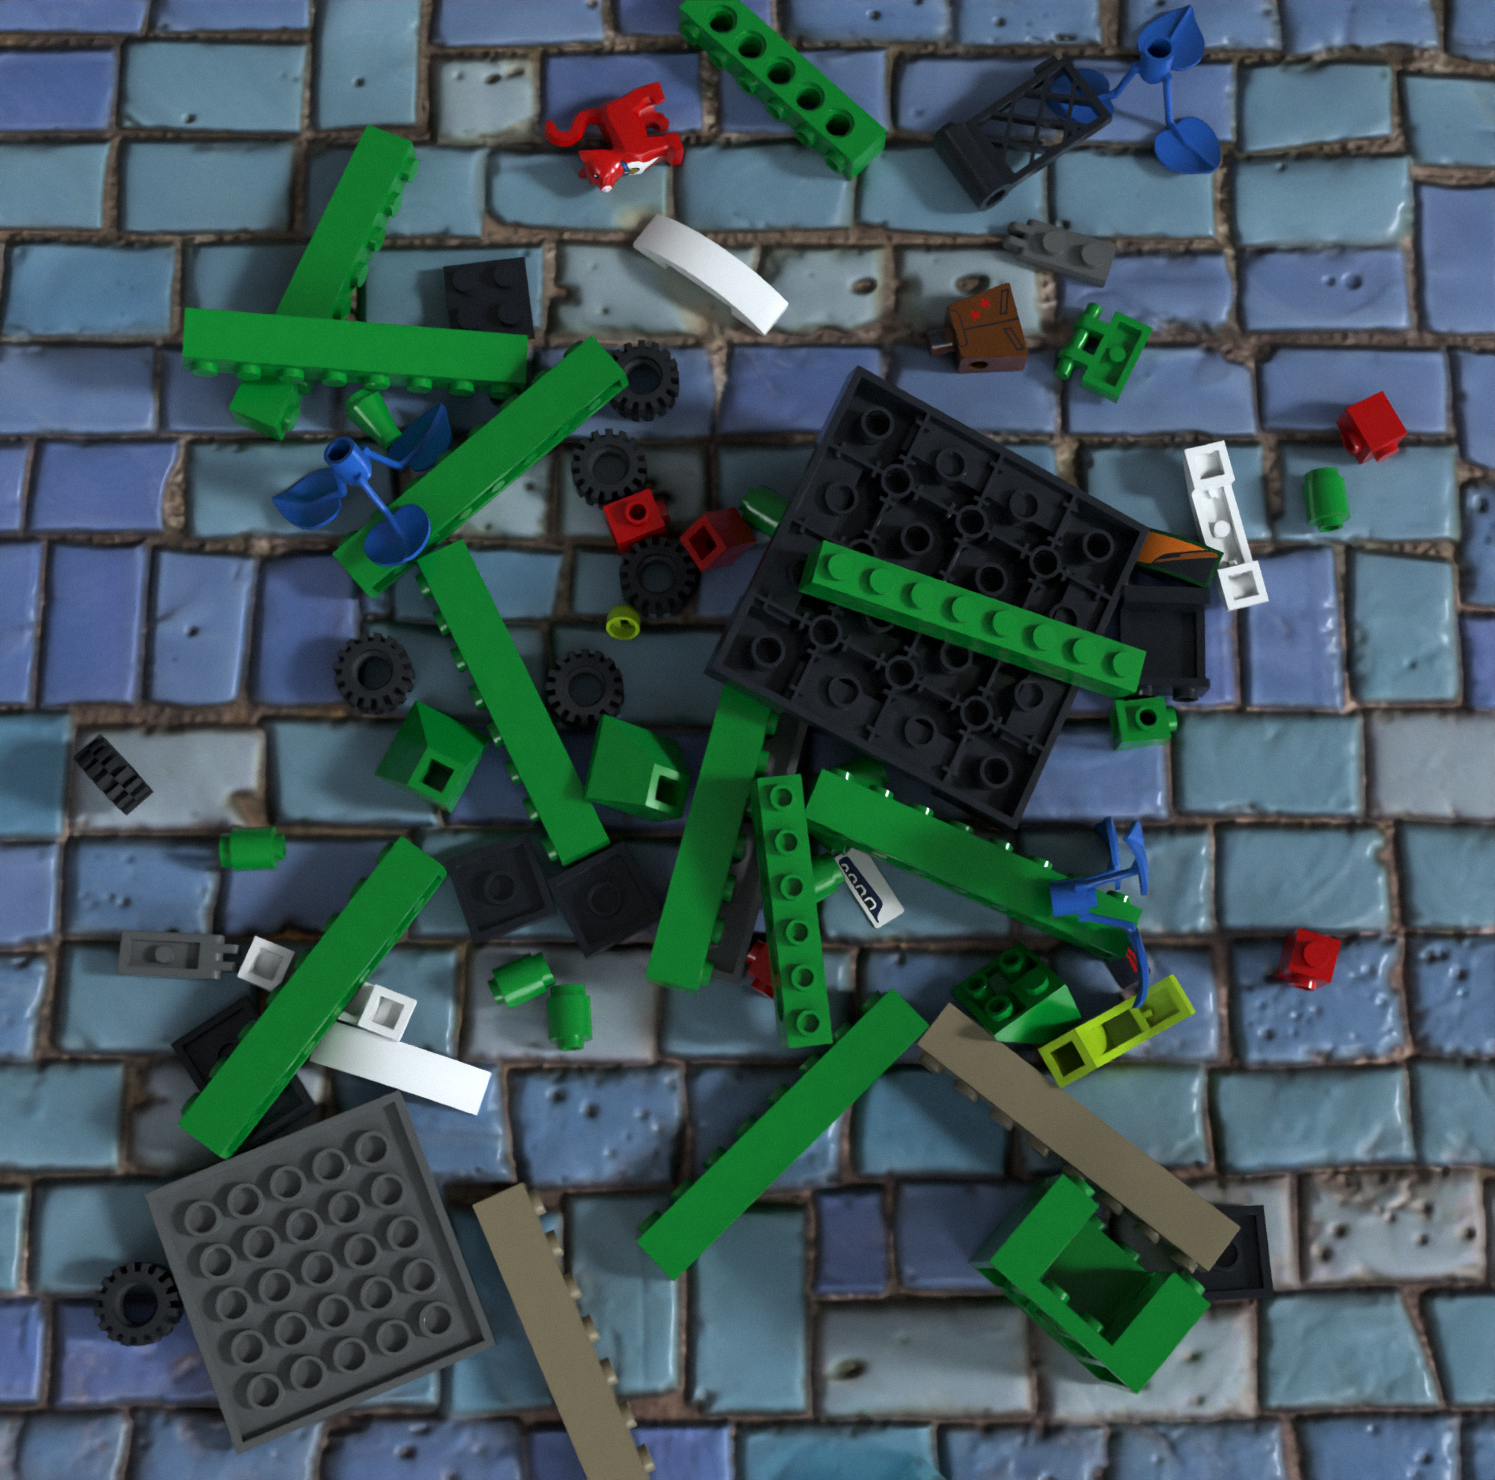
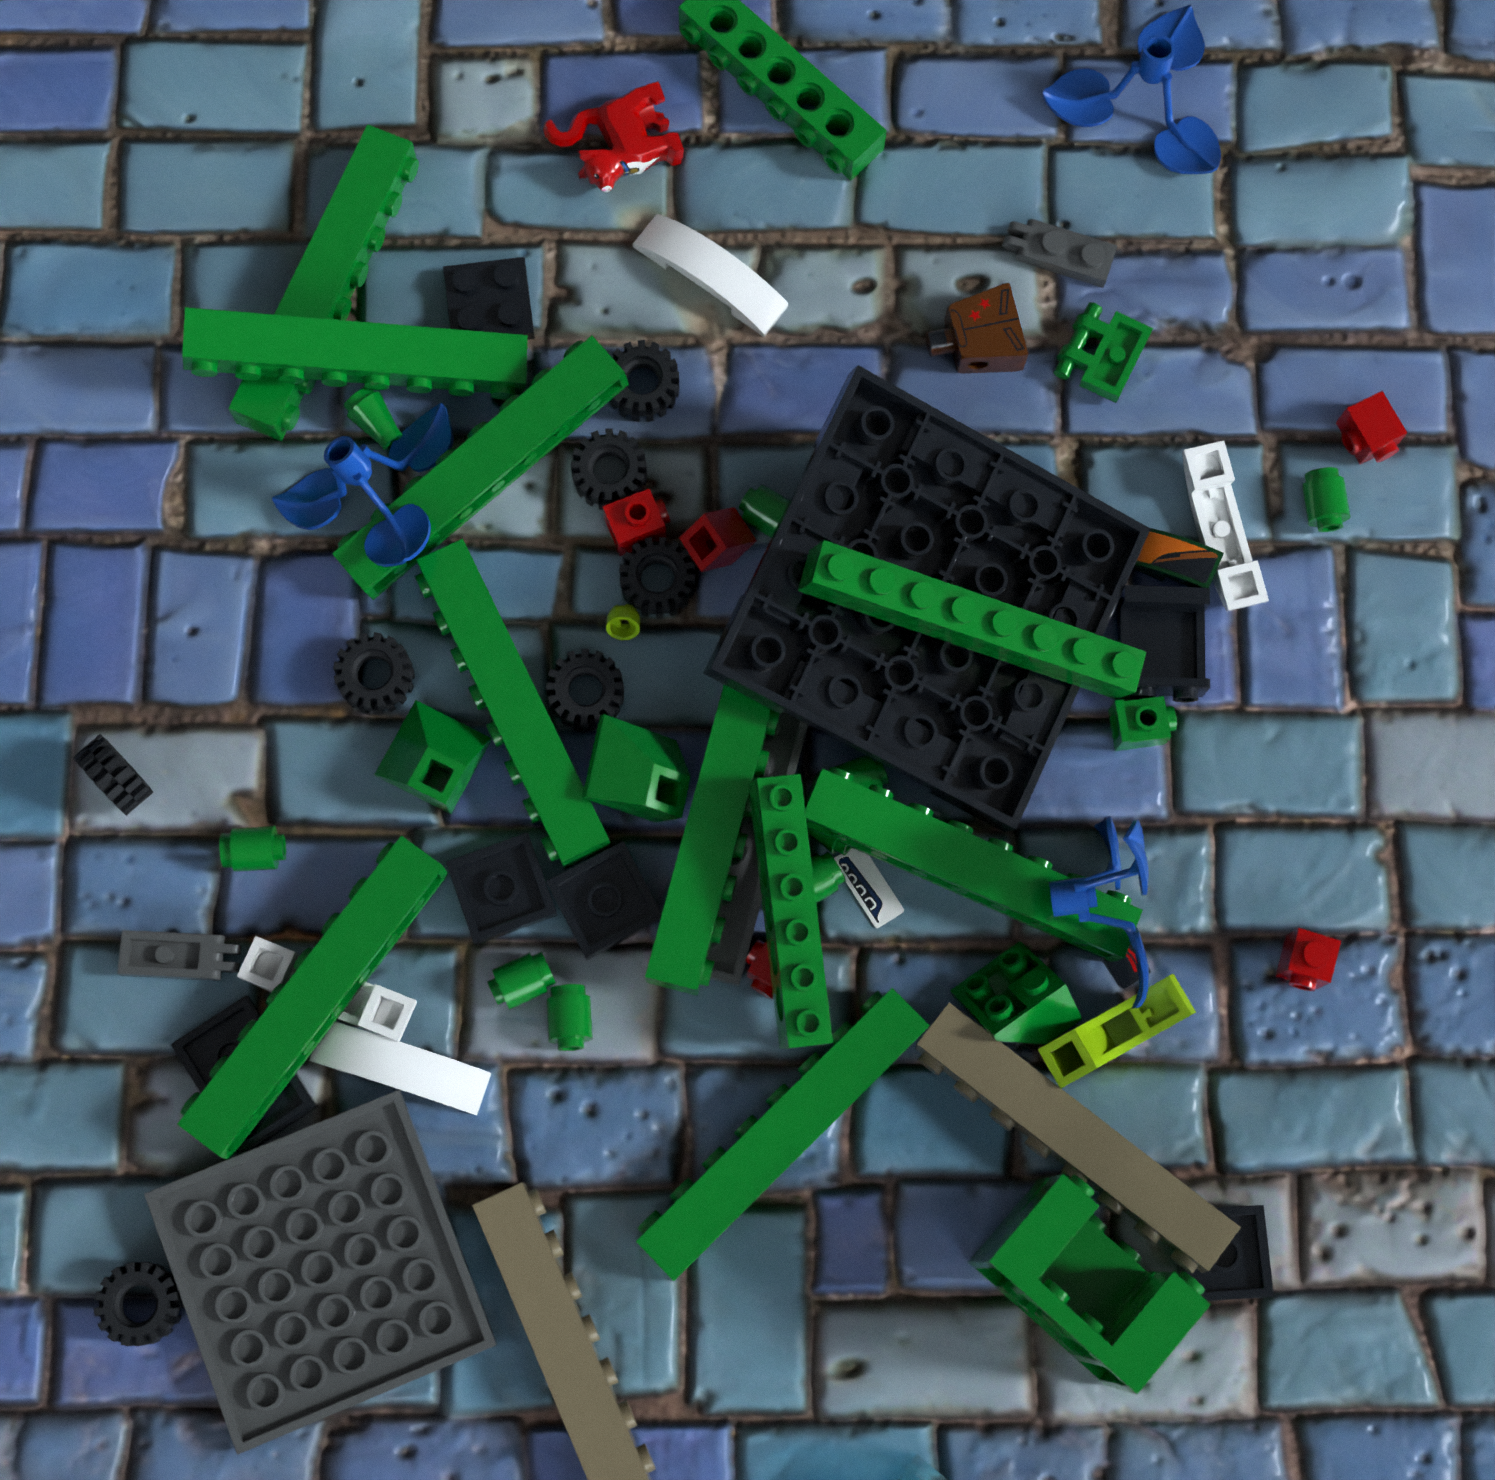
black piece [933,55,1113,211] -> none

